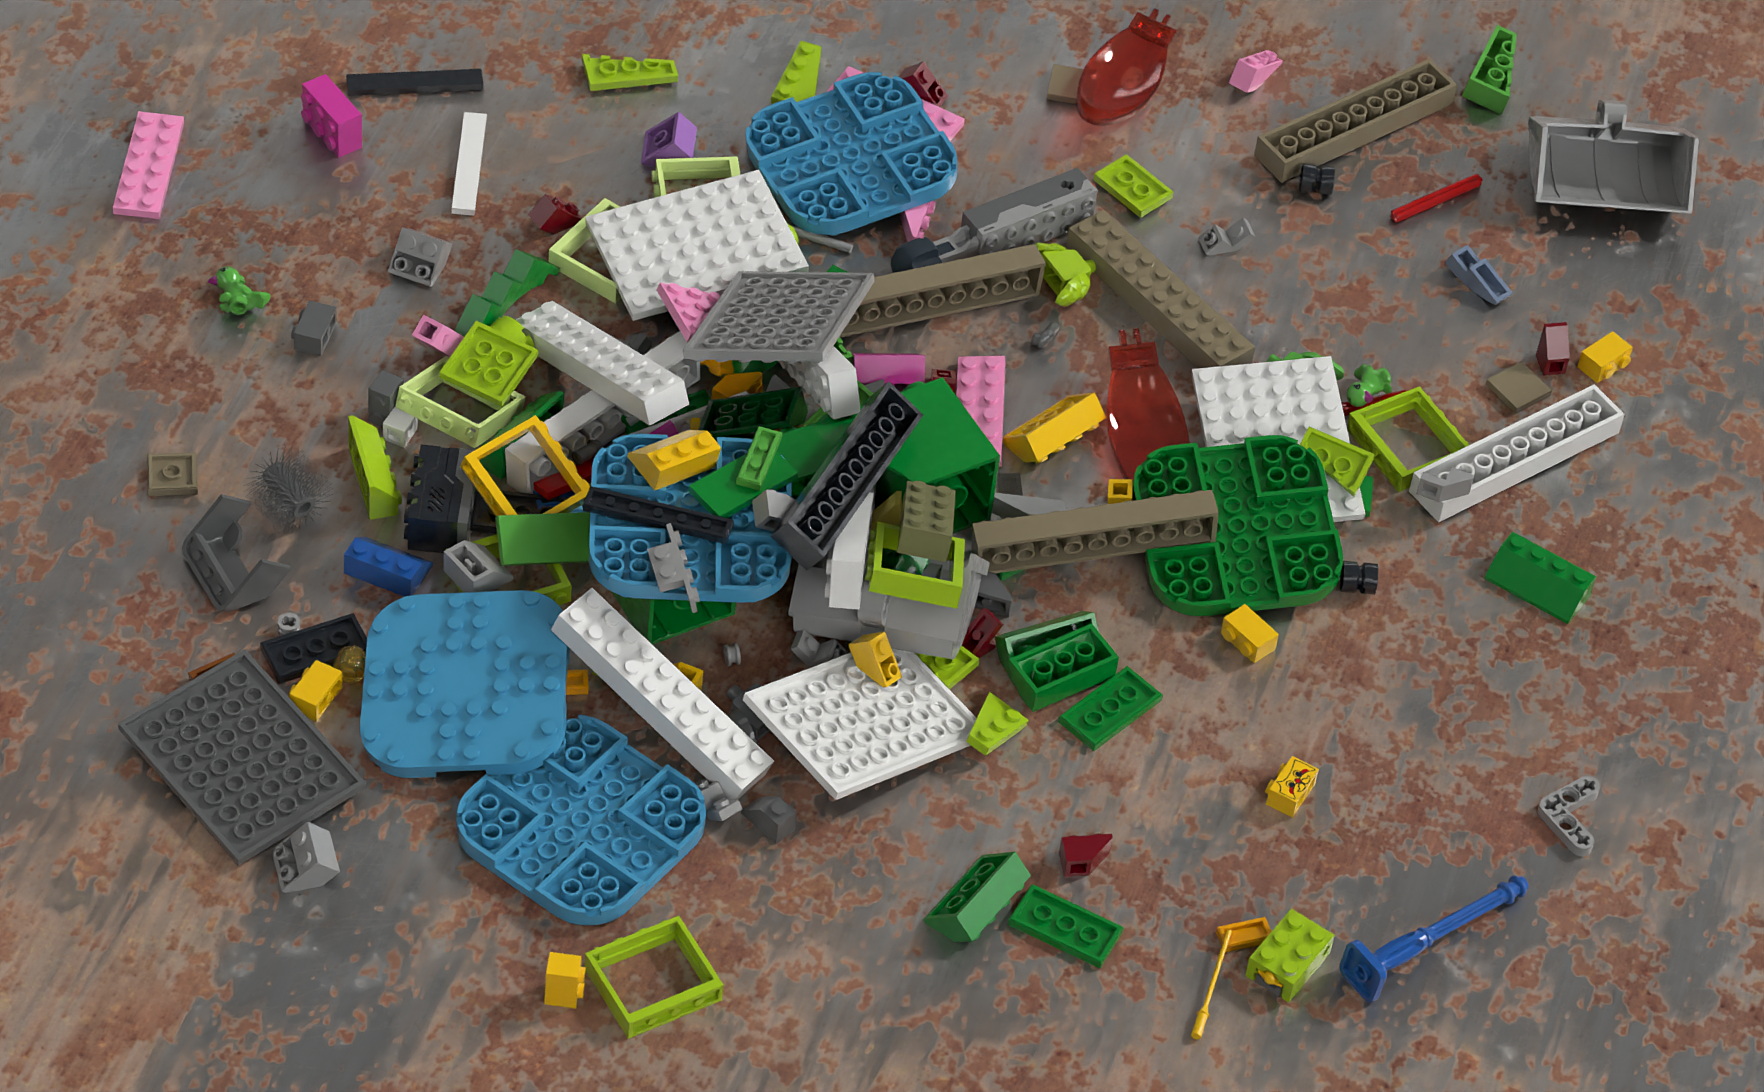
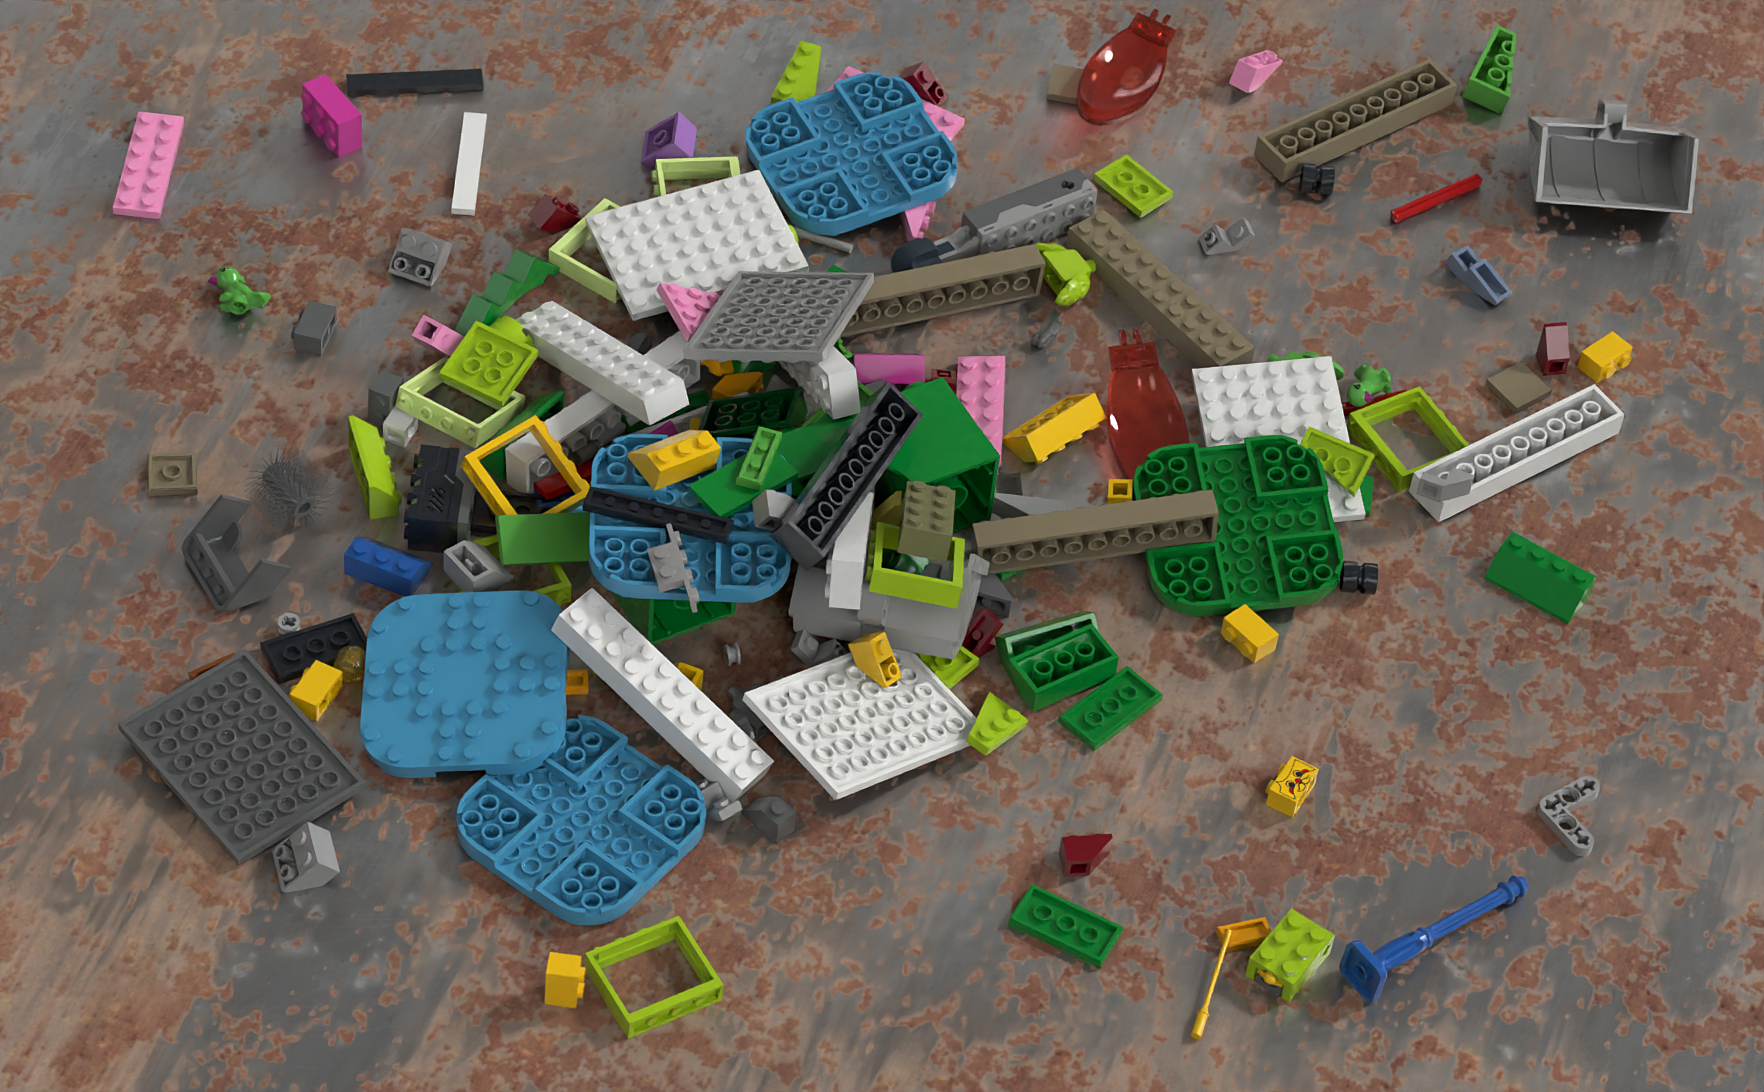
lime wing [582,54,678,91] -> none
green slope [923,851,1031,942] -> none

